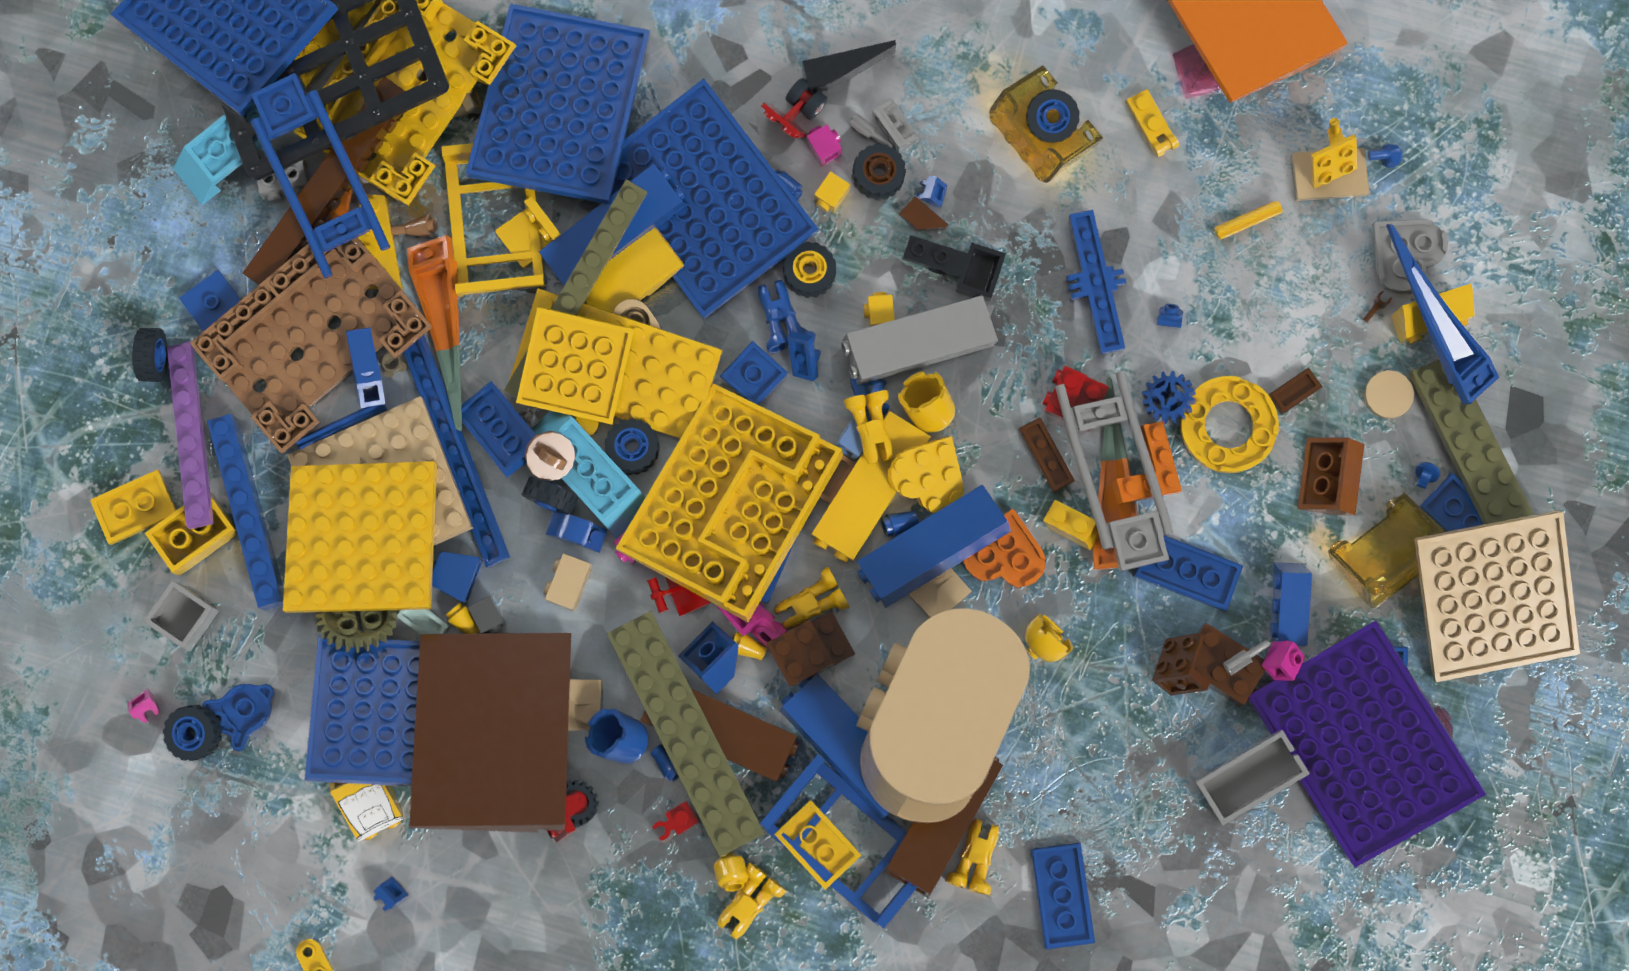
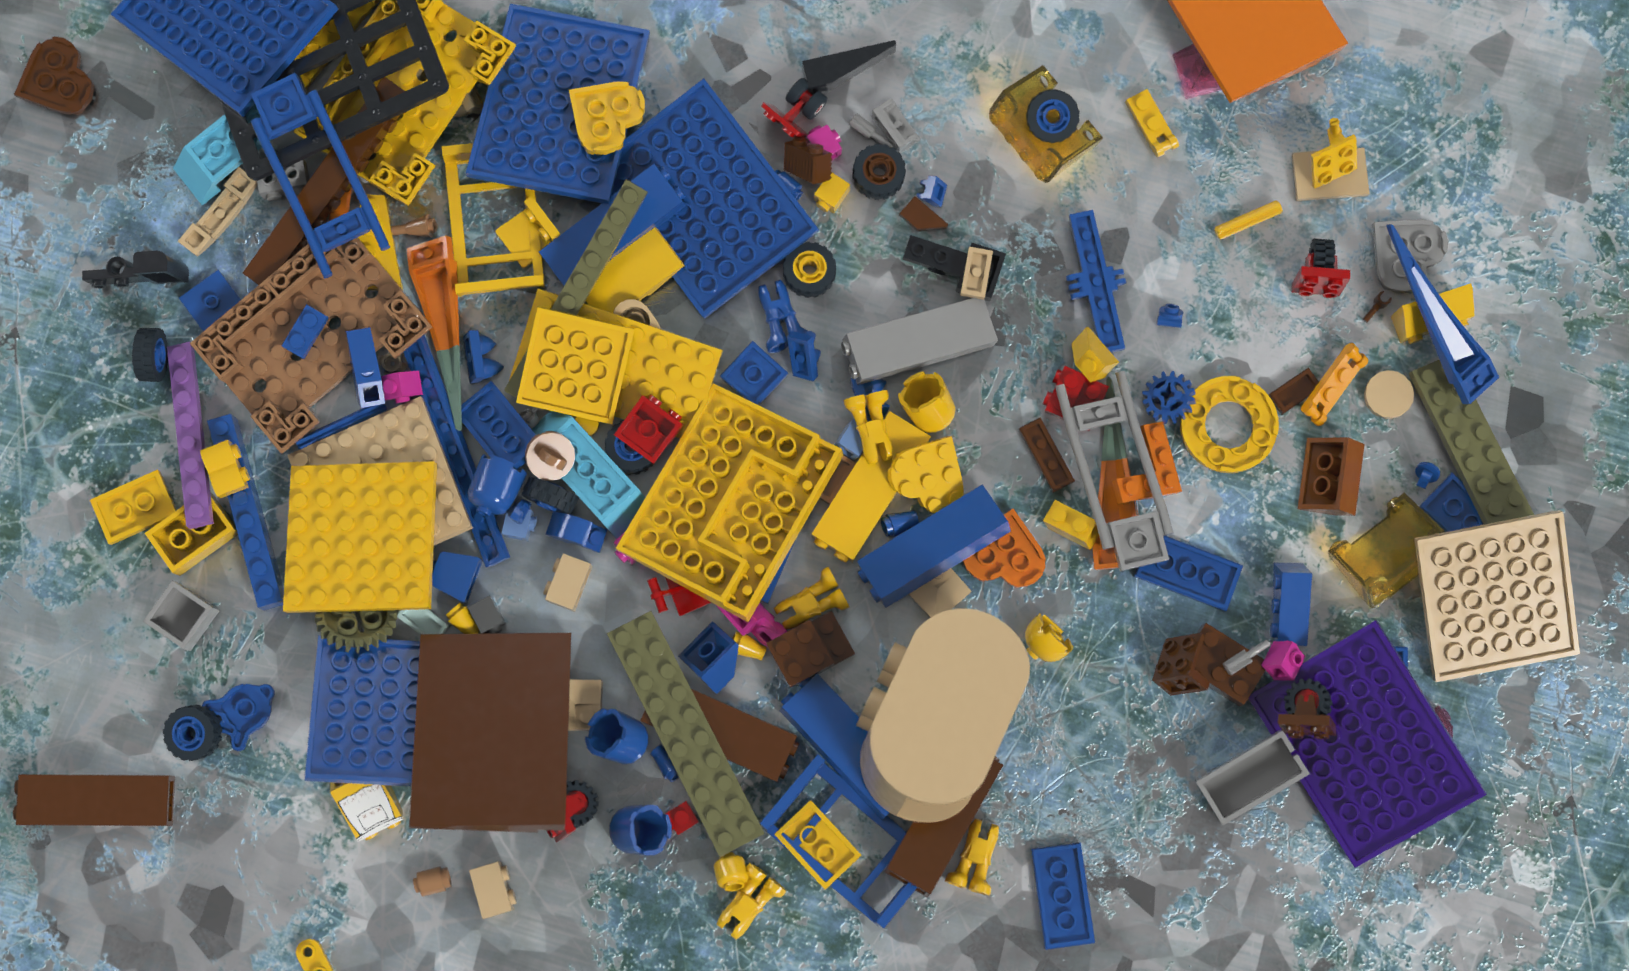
dark pink tile [127,689,159,723] -> none
blue tile [373,877,409,911] -> none
yellow brick [863,292,895,327] -> none
blue plate [1368,144,1403,168] -> none
none -> reddish brown brick [13,774,175,826]
none -> reddish brown plate [14,36,94,115]
none -> black plate [82,250,189,288]
none -> tan slope [178,167,257,257]
none -> yellow brick [200,440,250,498]
none -> blue plate [282,304,329,359]
none -> dark pink brick [381,371,423,404]
none -> medium nougat brick [413,866,452,897]
none -> blue tile [463,330,504,384]
none -> blue cylinder [467,454,527,517]
none -> tan brick [469,861,517,919]
none -> medium blue brick [501,503,537,541]
none -> blue tile [510,499,532,524]
none -> yellow plate [569,82,645,155]
none -> blue cylinder [609,805,672,855]
none -> red plate [614,394,684,464]
none -> reddish brown brick [784,137,833,184]
none -> tan plate [960,247,993,300]
none -> yellow slope [1071,327,1119,382]
none -> plate [1278,678,1336,739]
none -> red plate [1292,238,1350,298]
none -> light orange plate [1301,343,1369,426]

